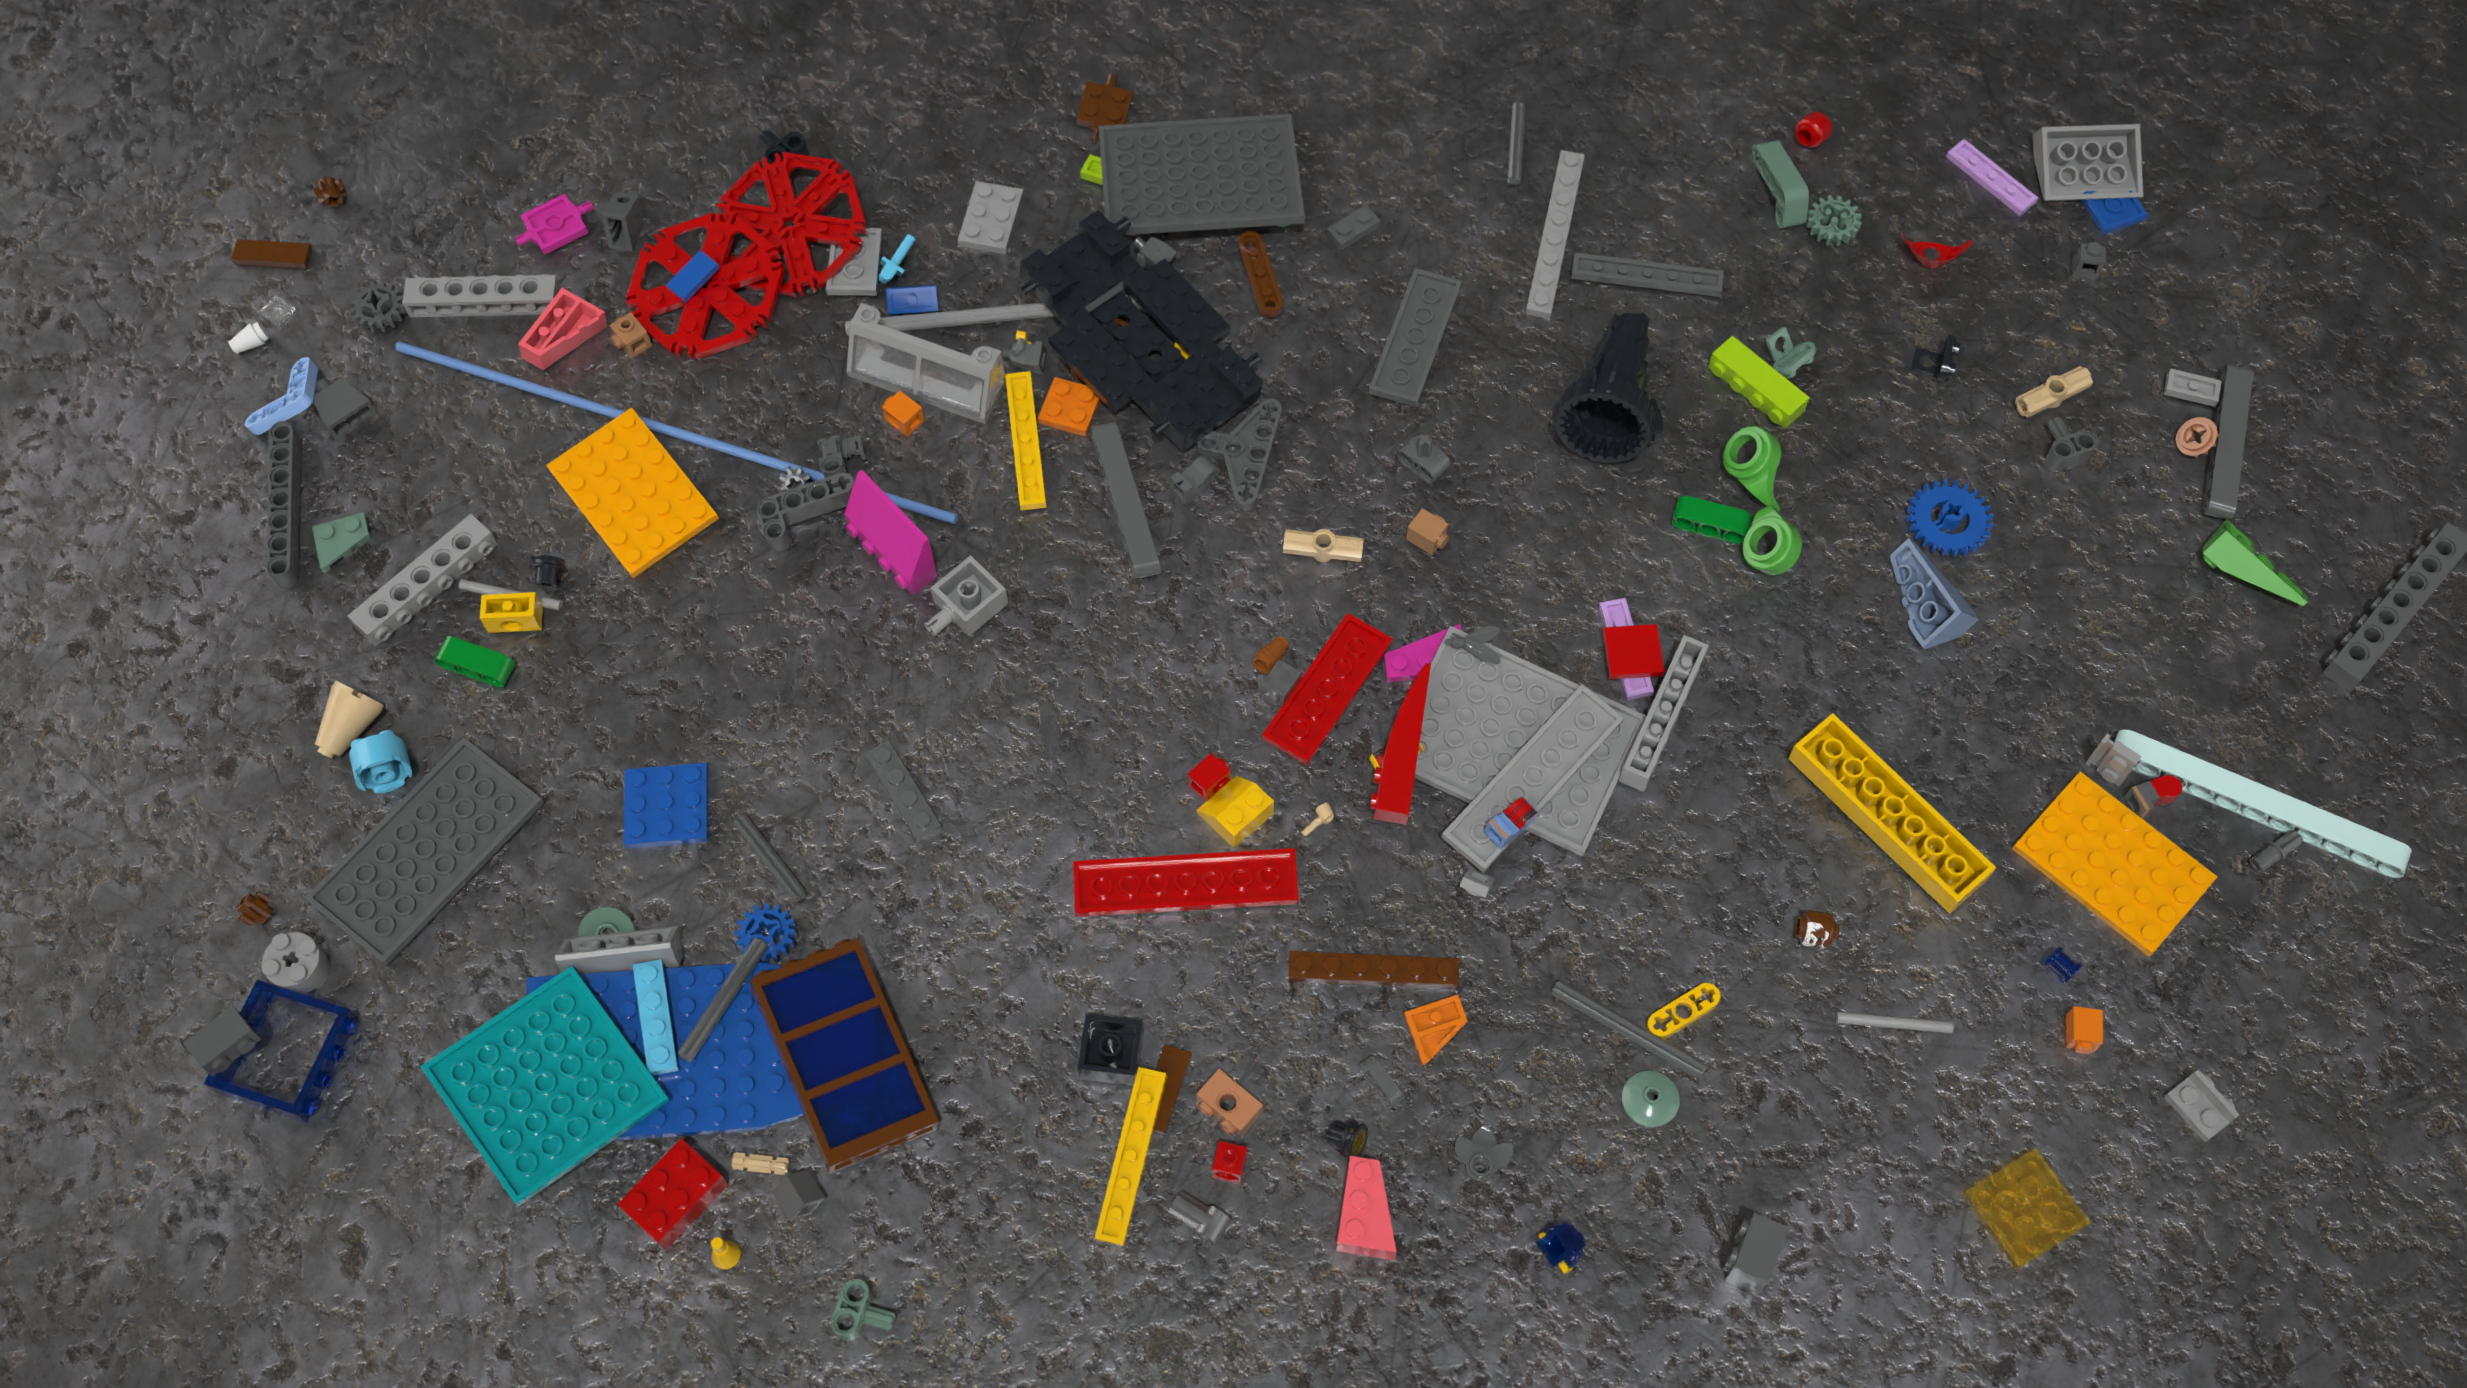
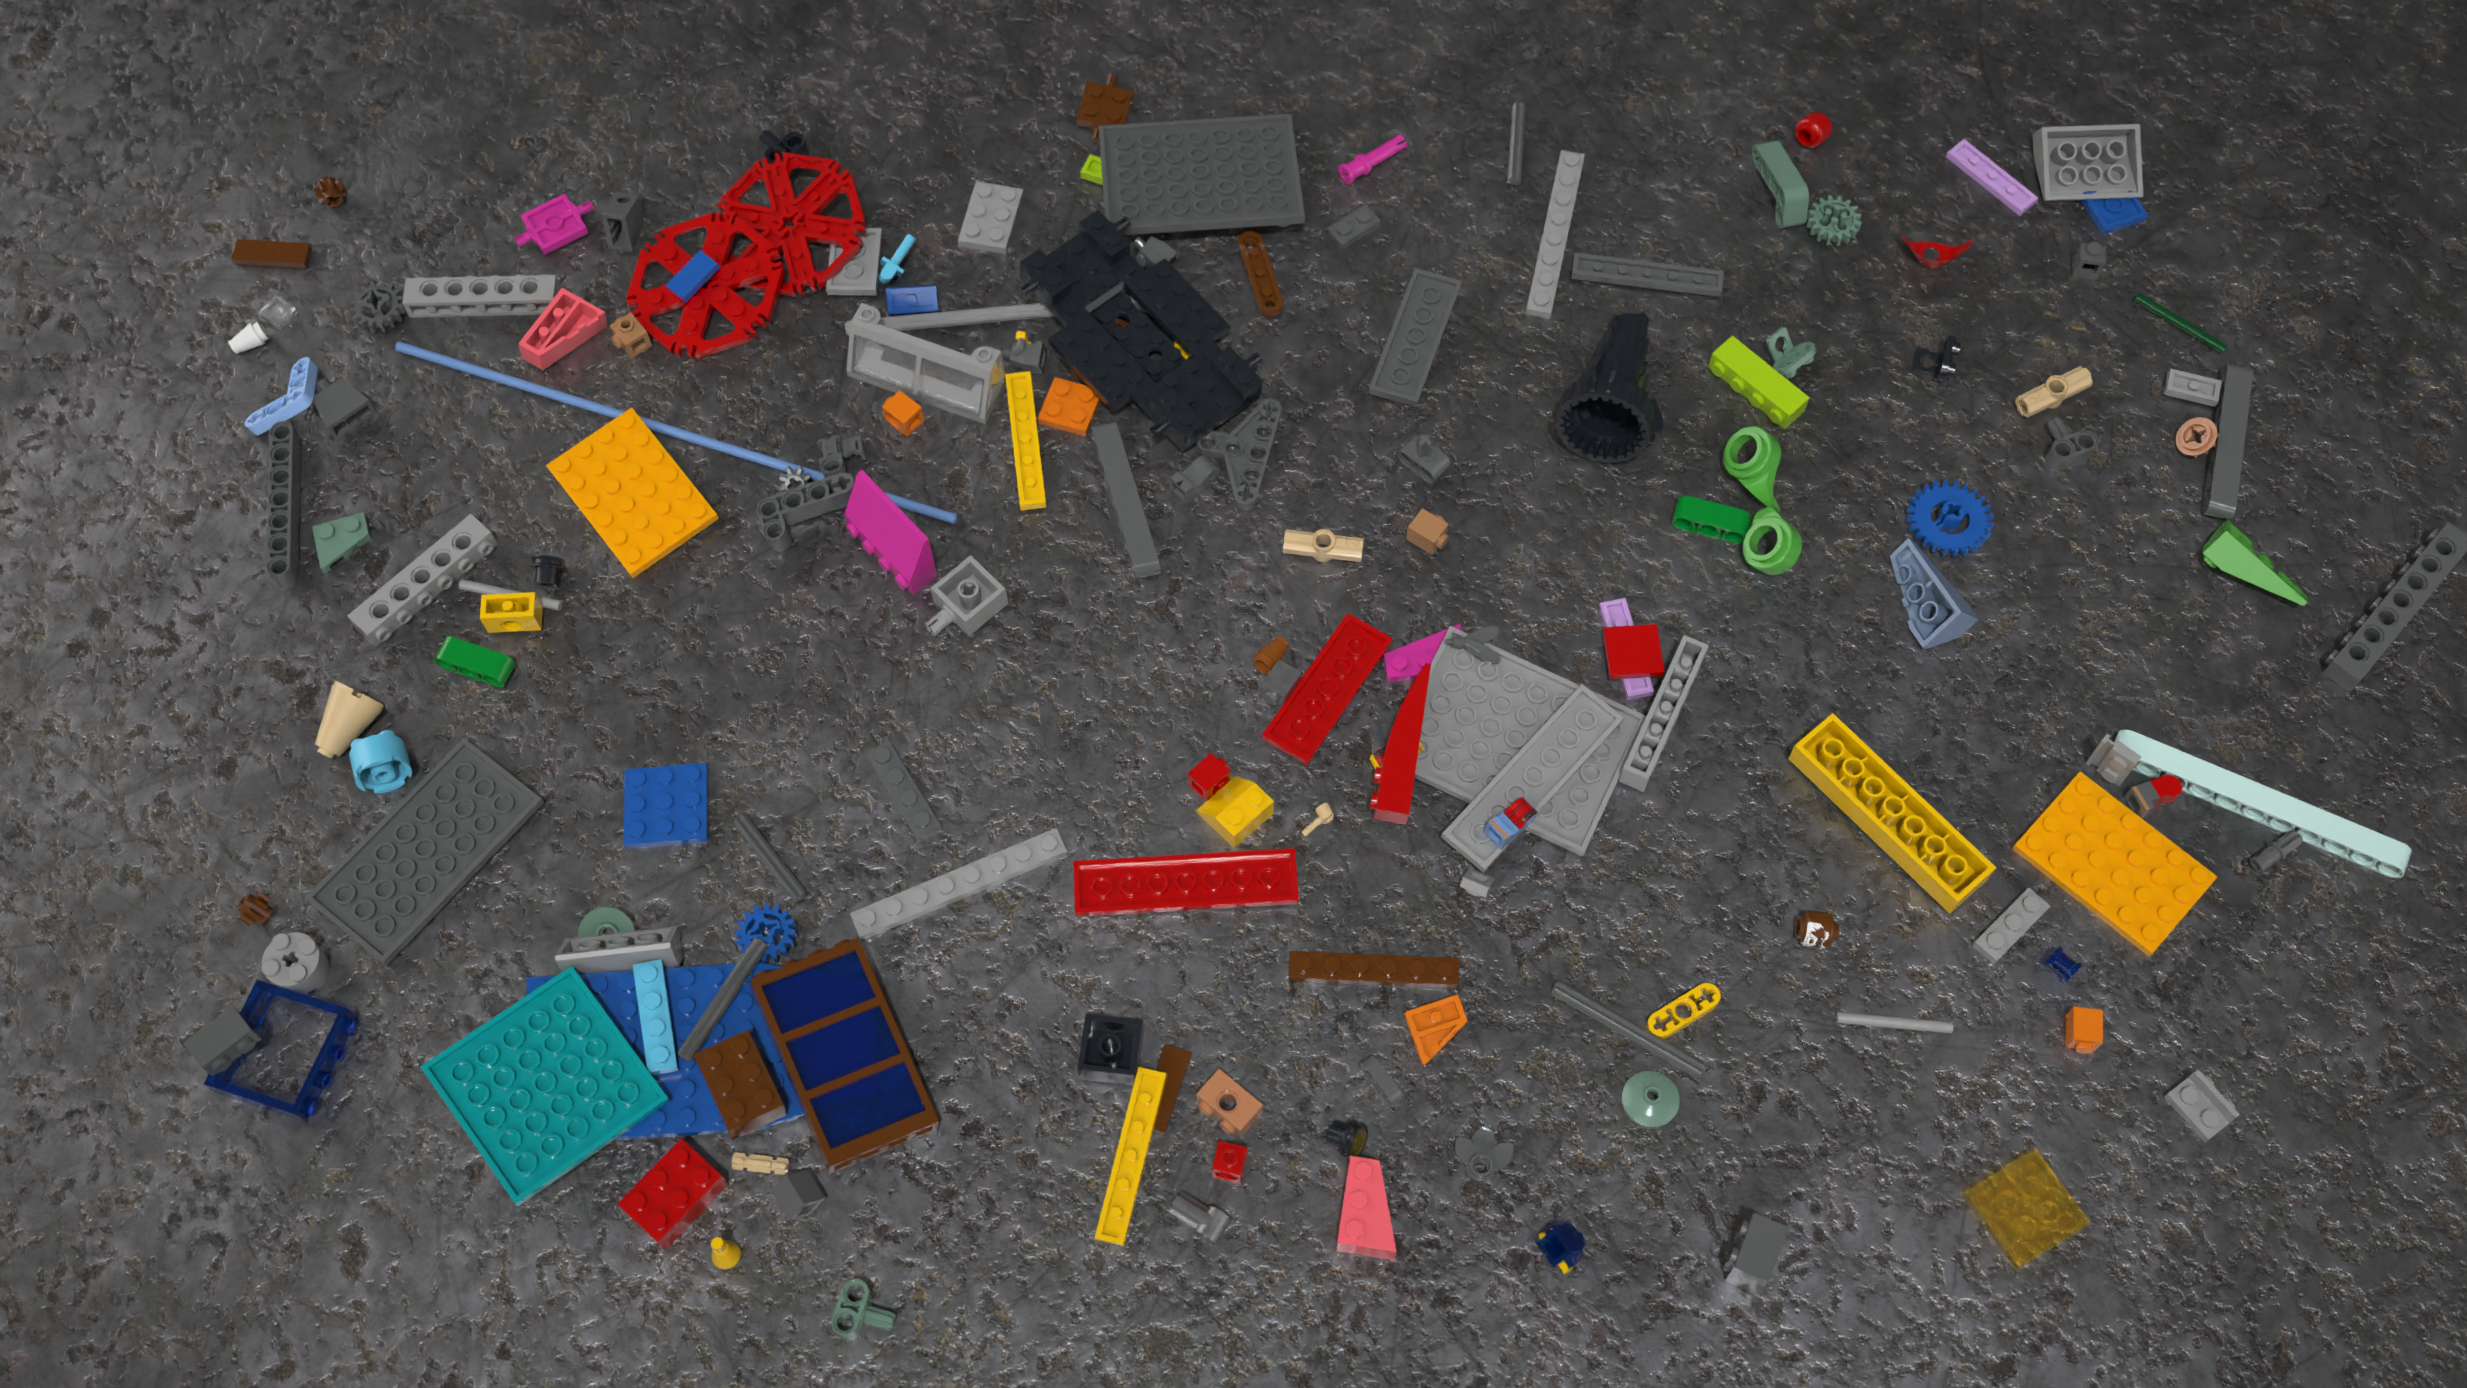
none -> reddish brown brick [694,1030,786,1141]
none -> light grey plate [850,828,1068,941]
none -> dark pink pin [1338,134,1407,185]
none -> light grey plate [1972,887,2050,964]
none -> dark green bar [2134,293,2228,354]

